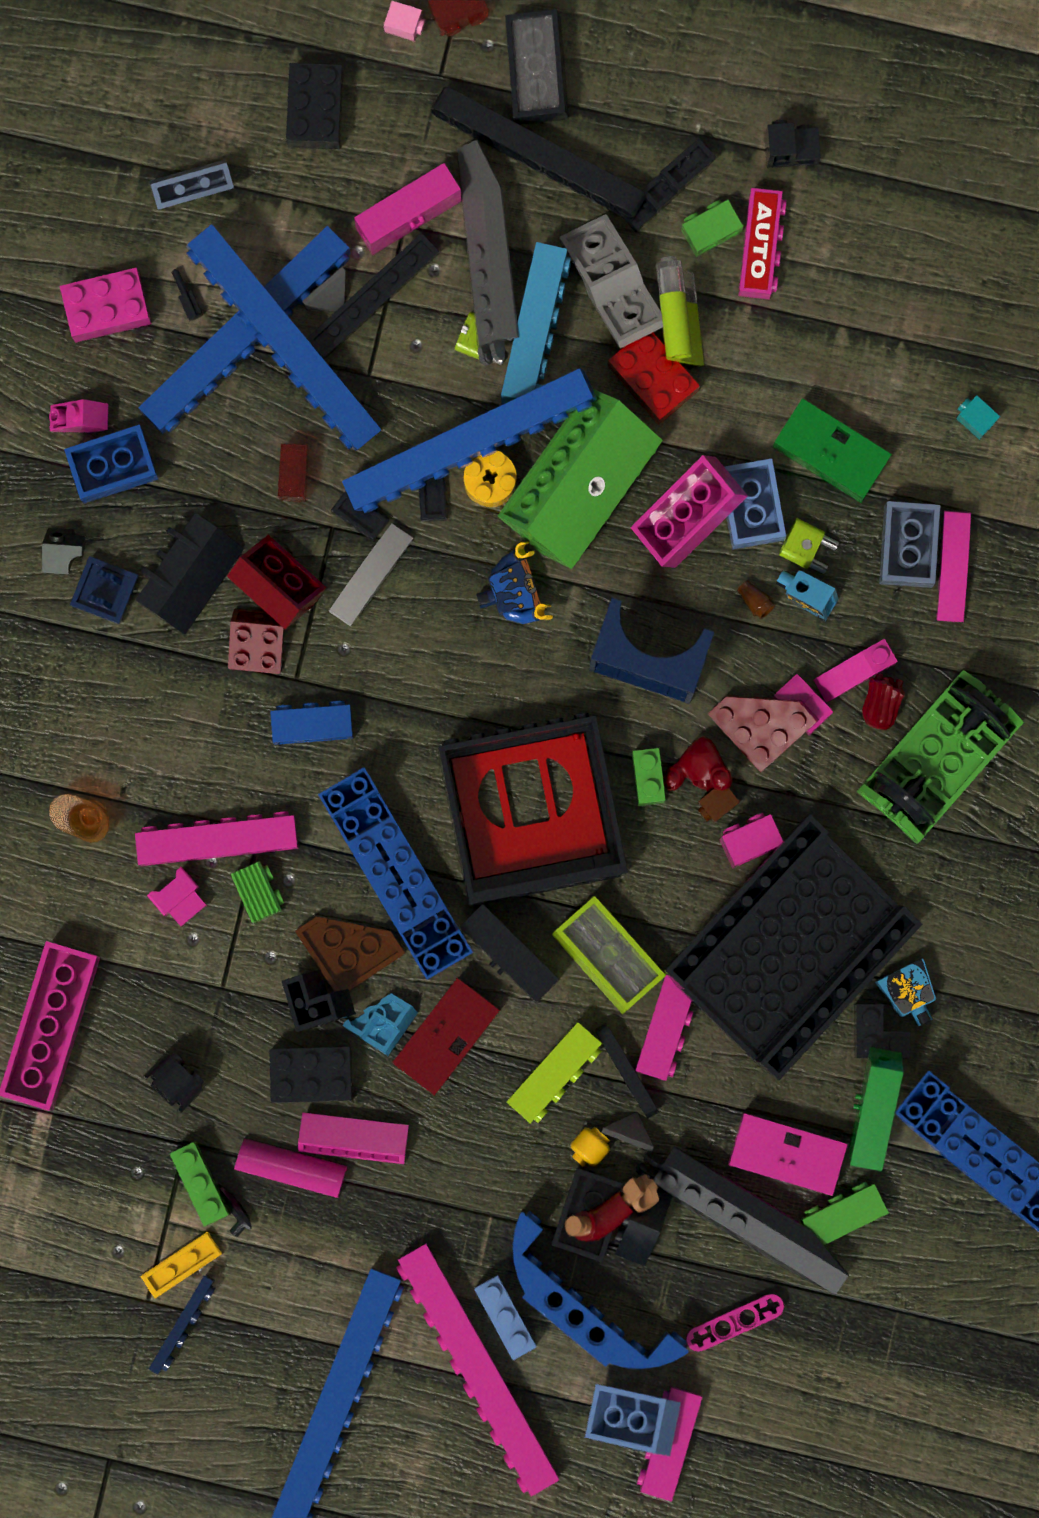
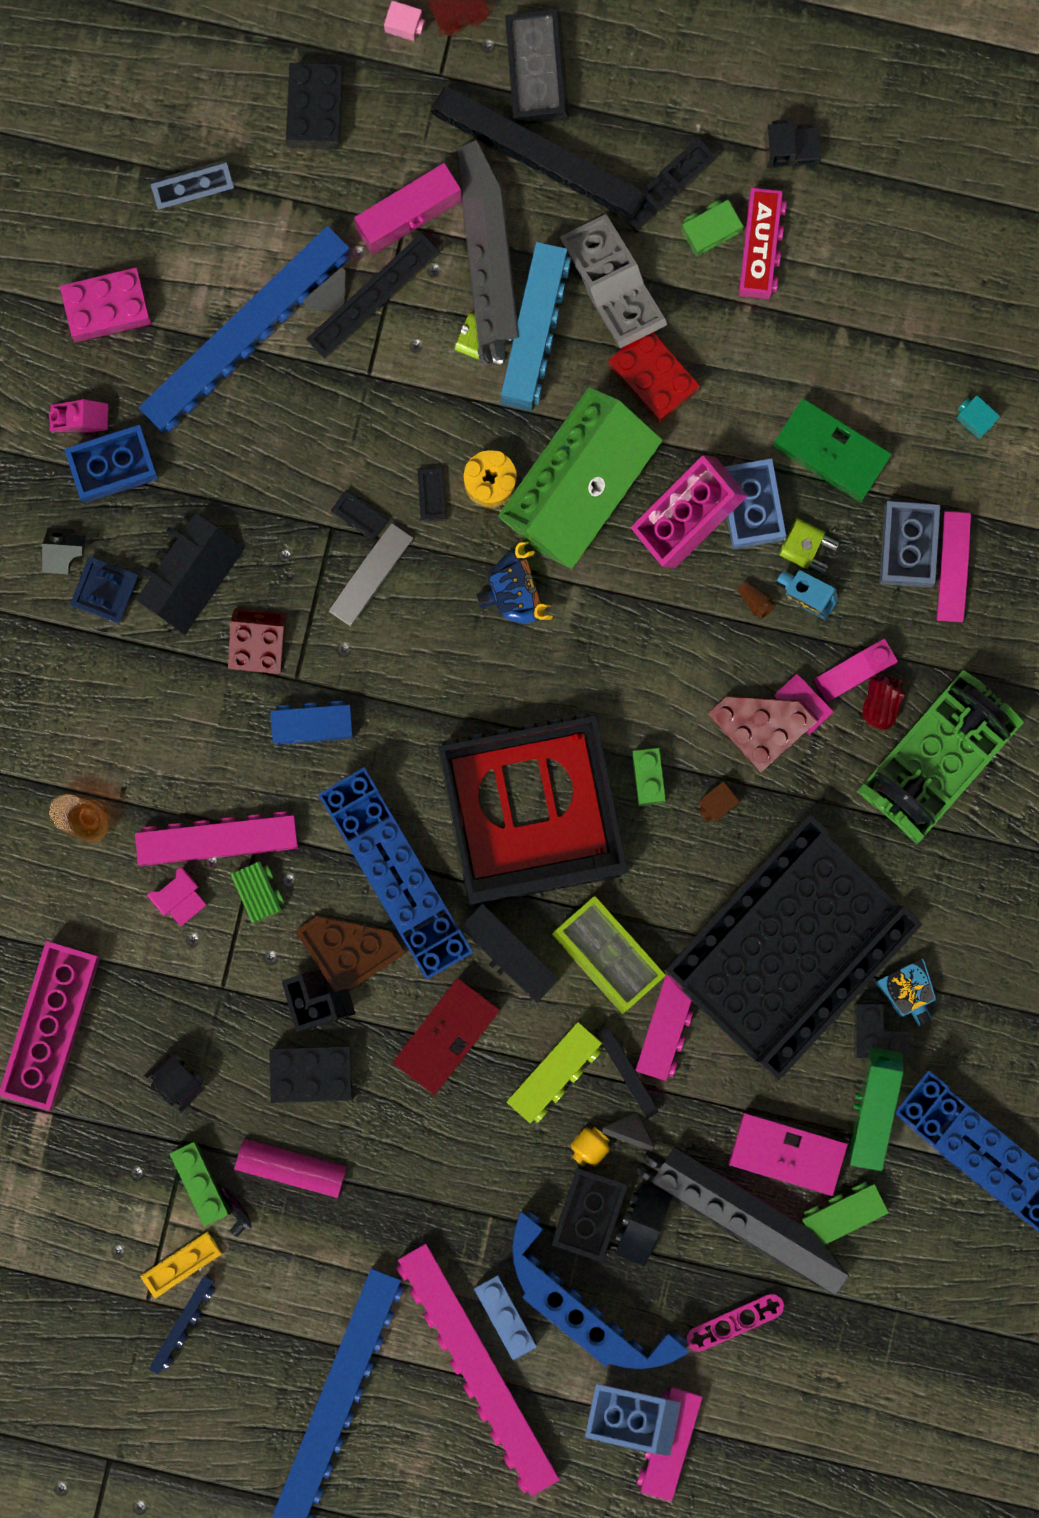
black axle [172,269,203,321] -> none
blue brick [186,224,381,451] -> none
dark red brick [227,535,327,630] -> none
clear red brick [278,444,309,502] -> none
dark pink brick [298,1113,409,1164] -> none
blue brick [342,368,597,513] -> none
dark azure slope [343,993,418,1056] -> none
piece [565,1174,659,1241] -> none
dark blue piece [589,598,714,704] -> none
lime door [656,256,704,367] -> none
dark red head [663,736,733,792] -> none
dark pink brick [719,813,783,869] -> none

